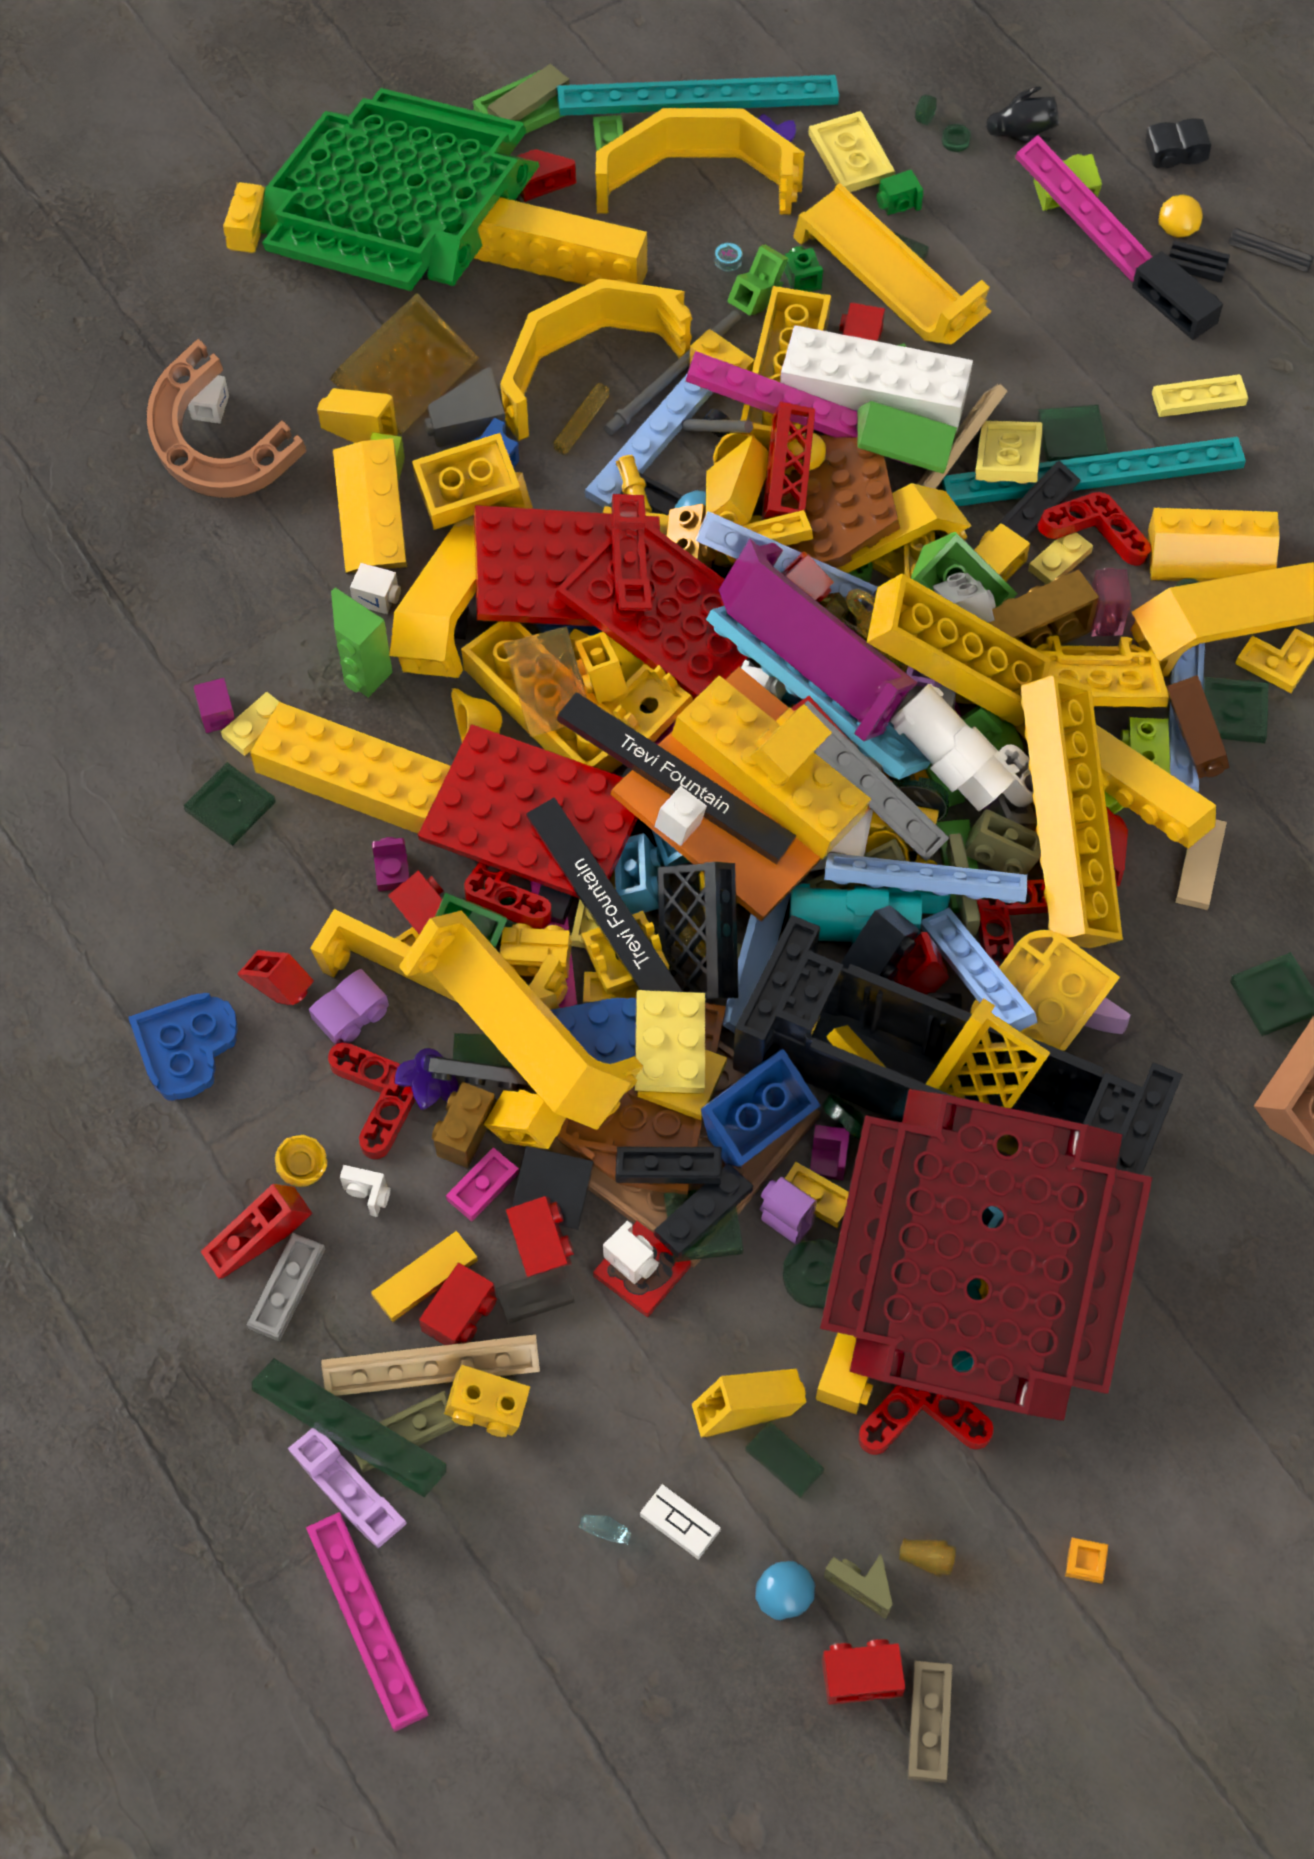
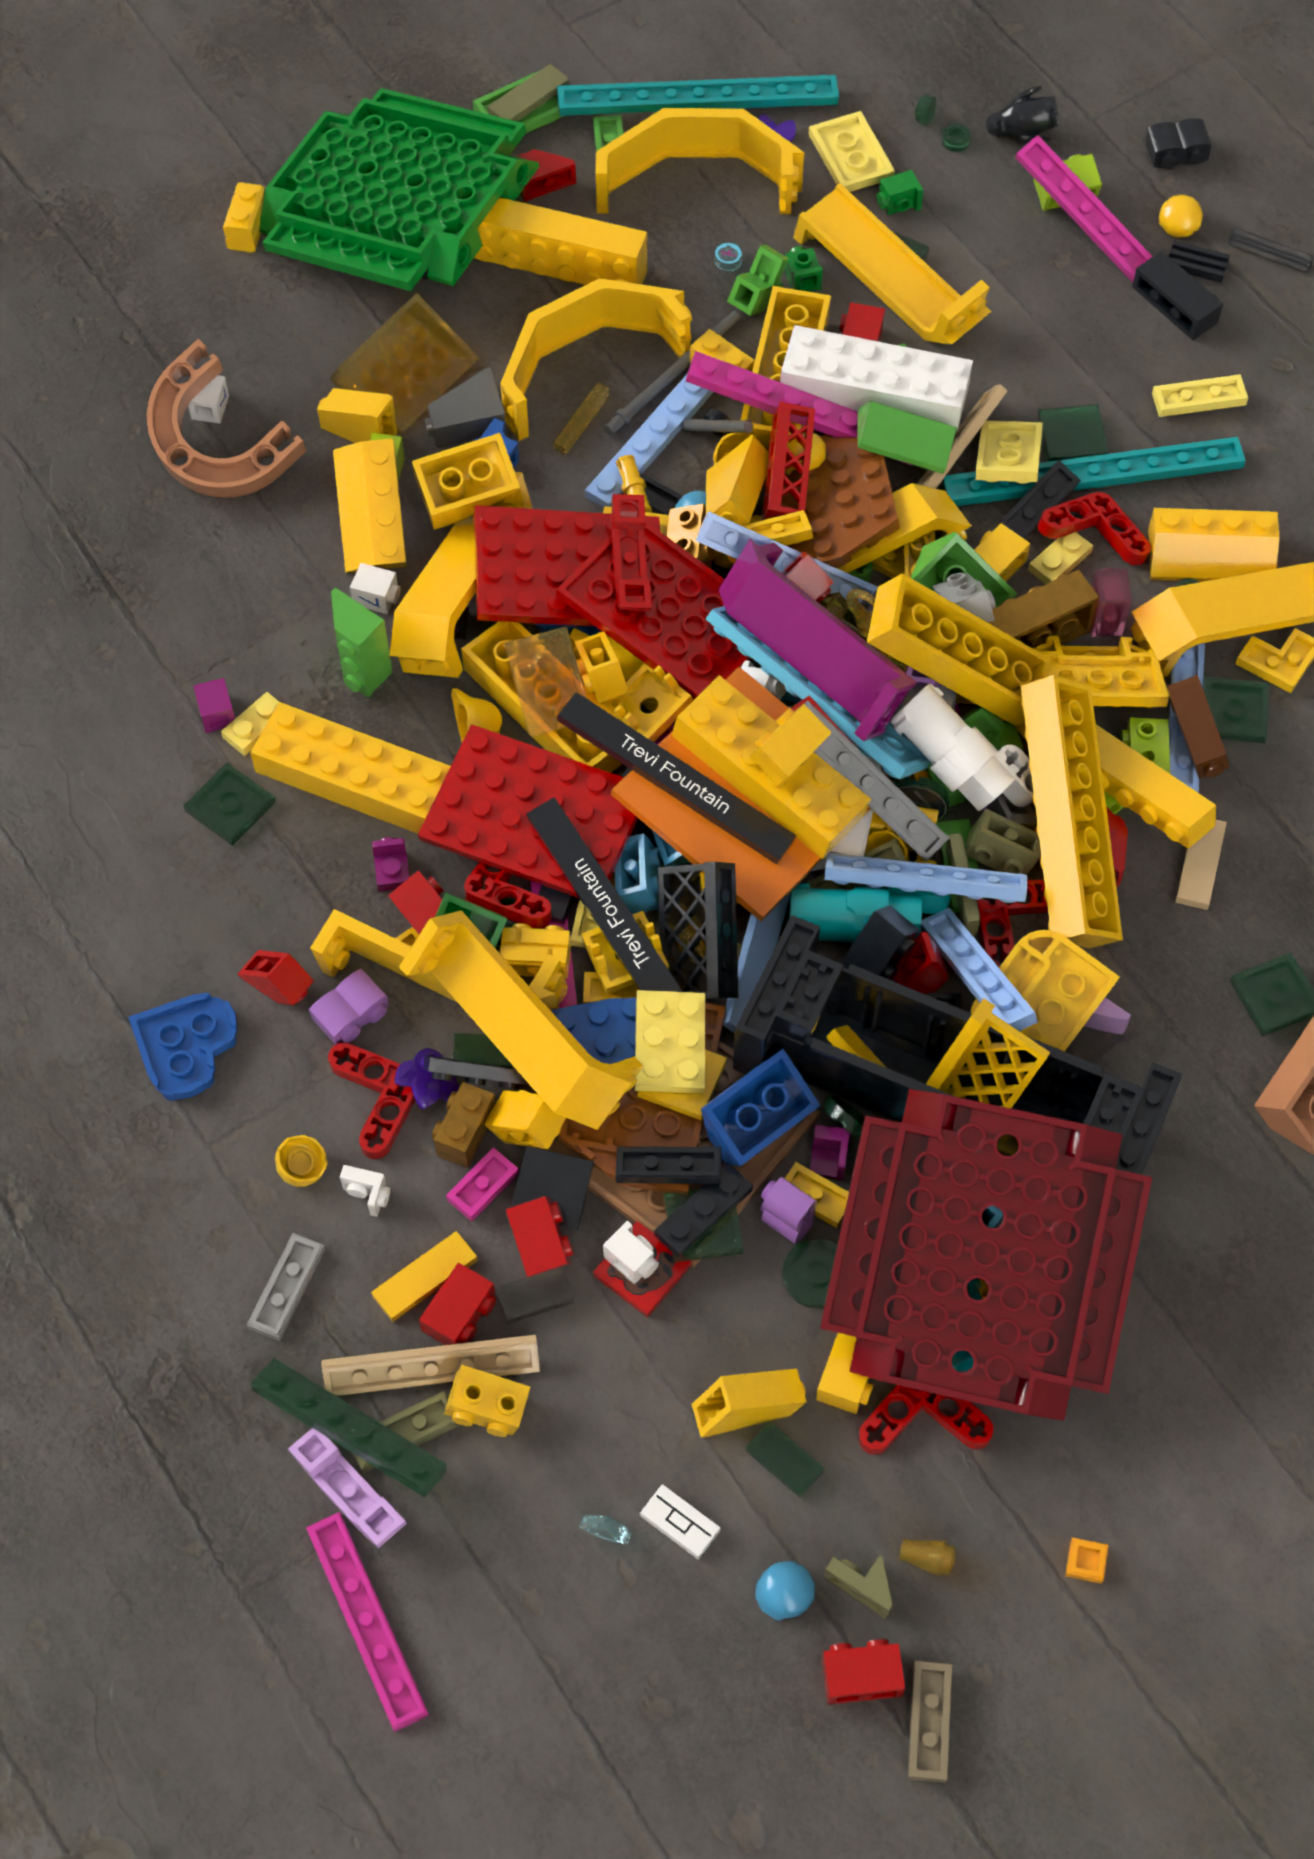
red slope [201,1184,313,1279] -> none
white brick [655,786,707,846] -> none

